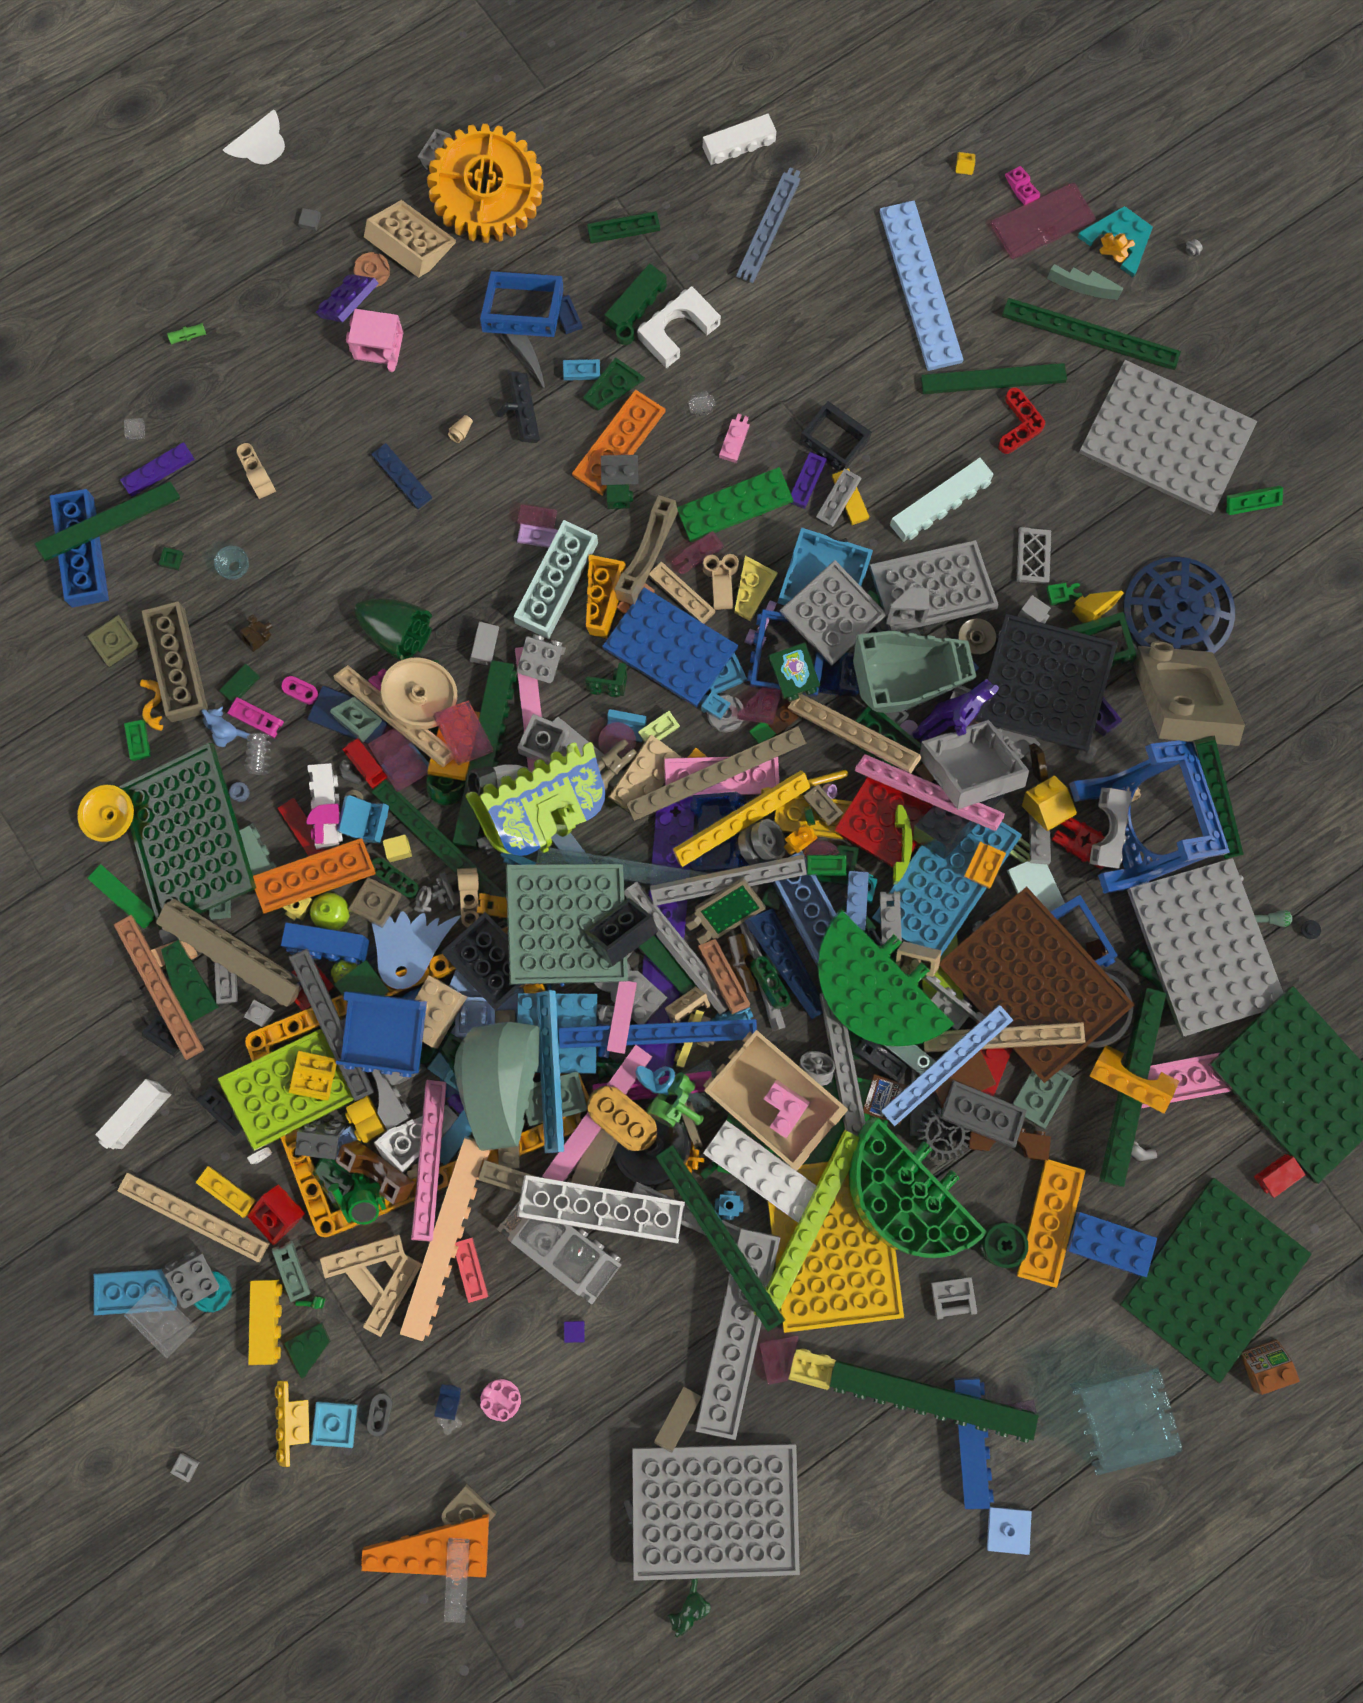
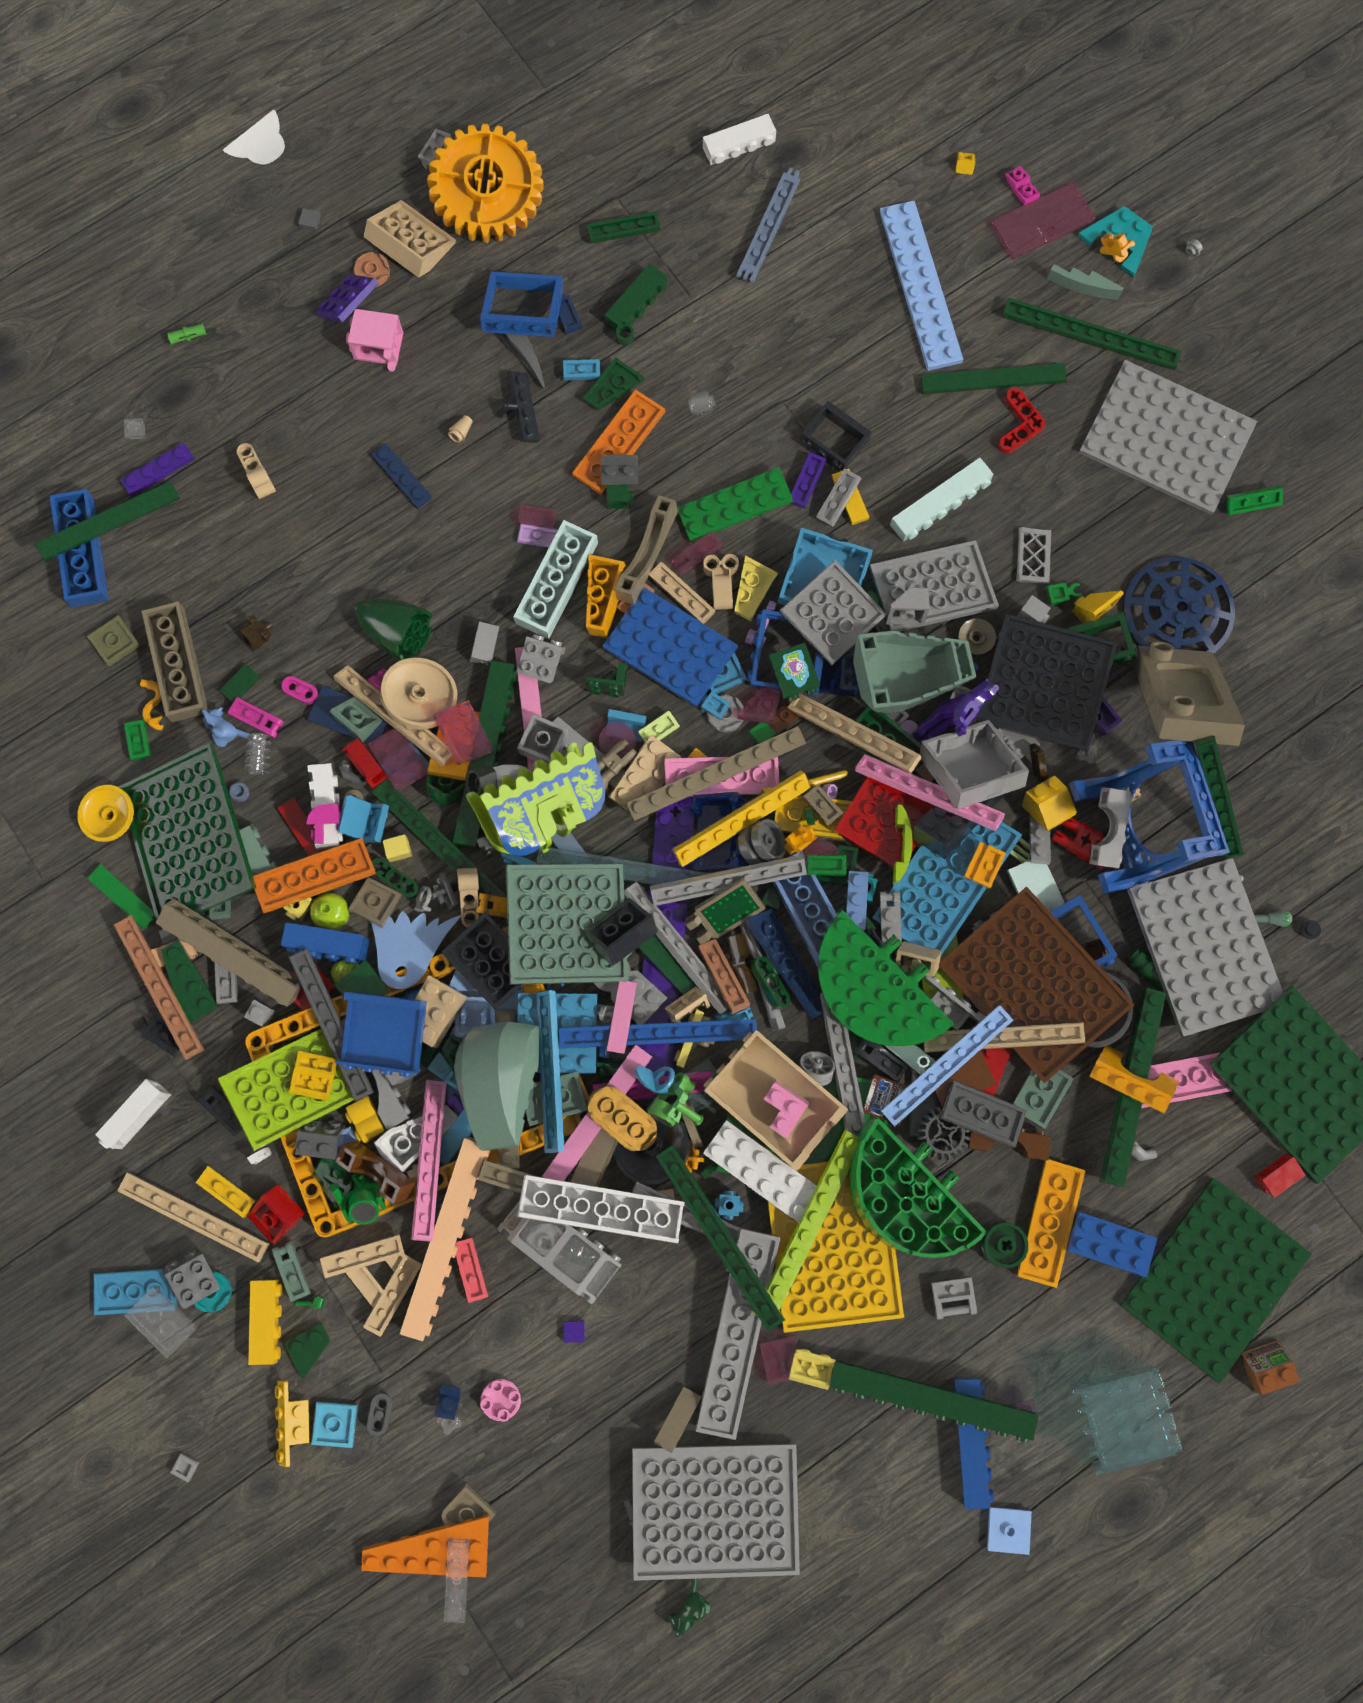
dark green plate [159,547,184,571] -> none
clear light blue piece [214,546,249,580] -> none
white arch [638,286,721,368] -> none
bright pink hinge [719,414,750,463] -> none

